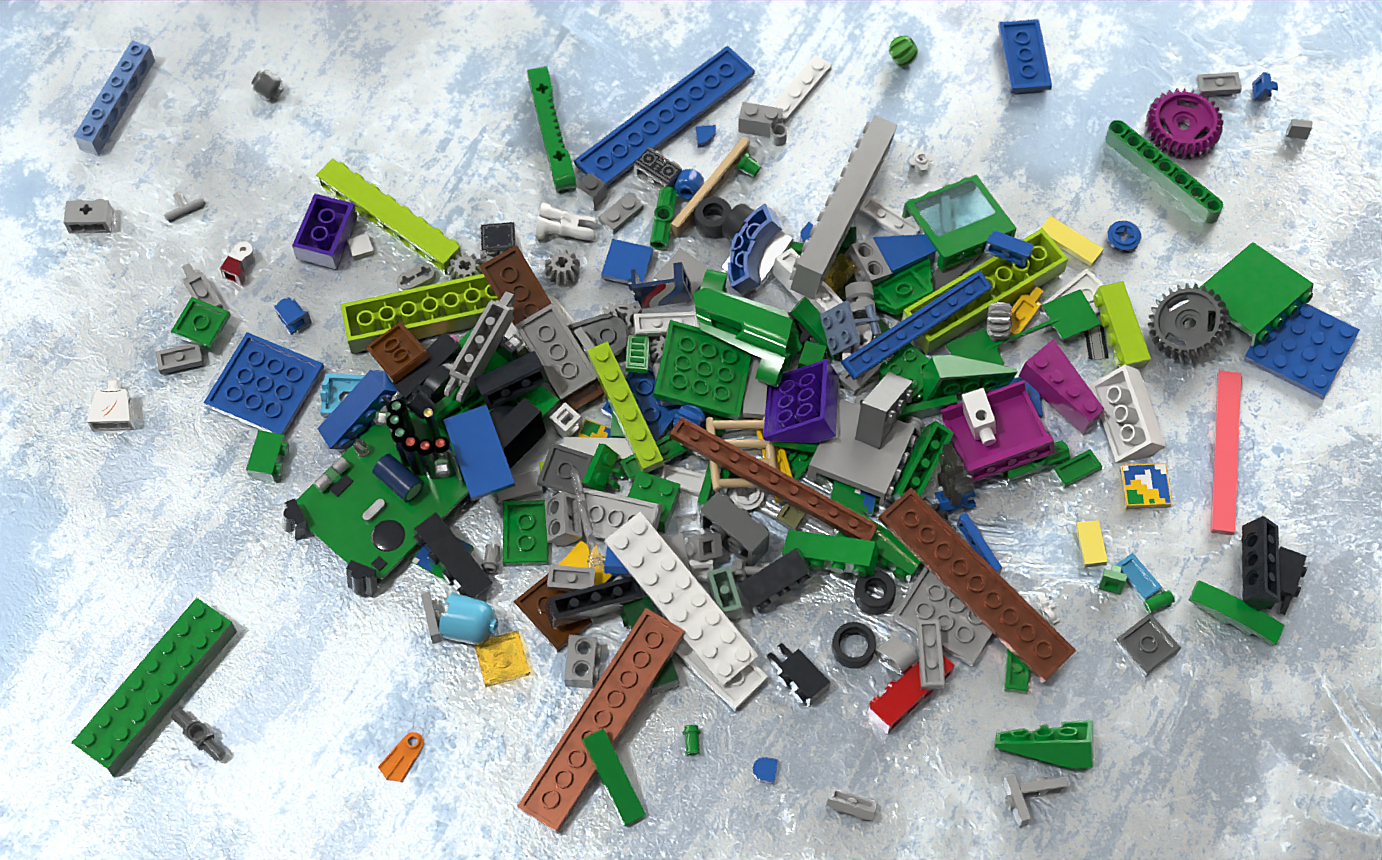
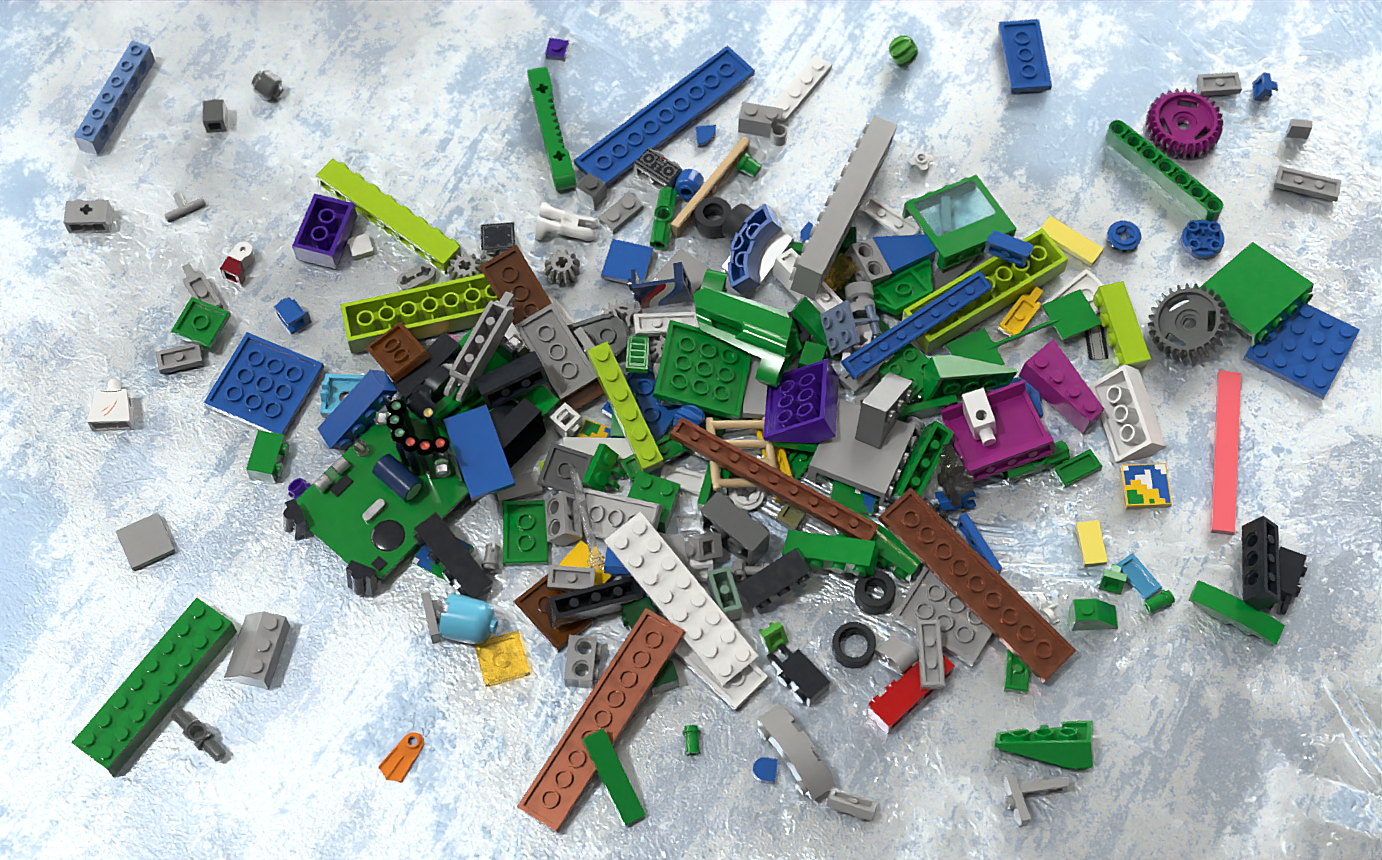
light grey gear [987,302,1012,339] -> none
dark grey tile [1114,613,1181,677] -> none
none -> light grey tile [115,512,176,571]
none -> dark grey brick [203,99,228,133]
none -> light grey slope [224,611,290,690]
none -> dark purple plate [288,478,311,500]
none -> dark purple plate [545,38,569,62]
none -> light grey brick [757,704,836,800]
none -> bright green tile [759,621,789,653]
none -> green slope [1069,598,1118,631]
none -> blue tile [1181,220,1225,260]
none -> light grey plate [1274,166,1342,202]

